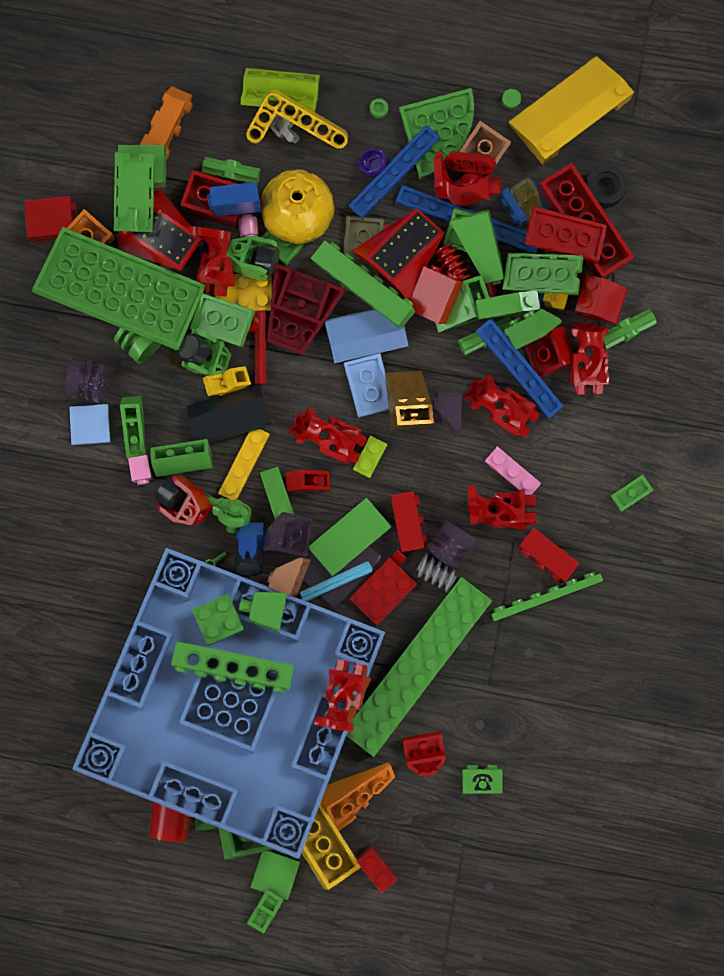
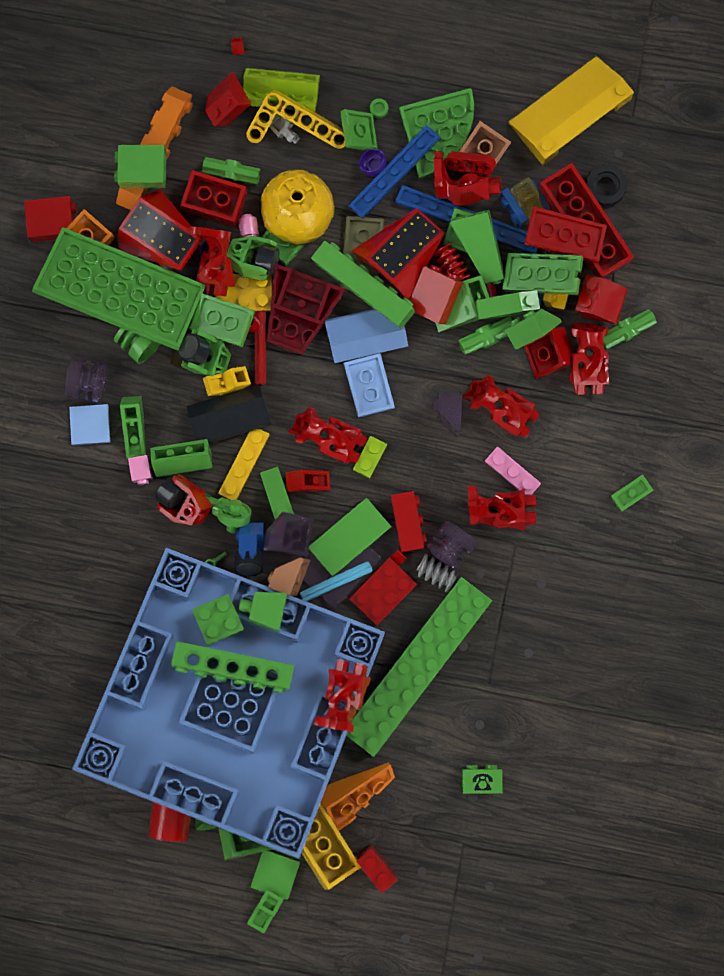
bright green piece [114,153,155,232] -> none
blue brick [207,182,261,217] -> none
pearl gold slope [385,371,434,429] -> none
red slope [402,731,445,776] -> none
blue plate [475,318,563,419] -> none
bright green plate [490,572,603,622] -> none
bright green tile [502,89,521,109] -> none
red brick [518,528,580,583] -> none
none -> red slope [205,72,252,127]
none -> red piece [231,37,245,55]
none -> bright green tile [340,109,378,151]

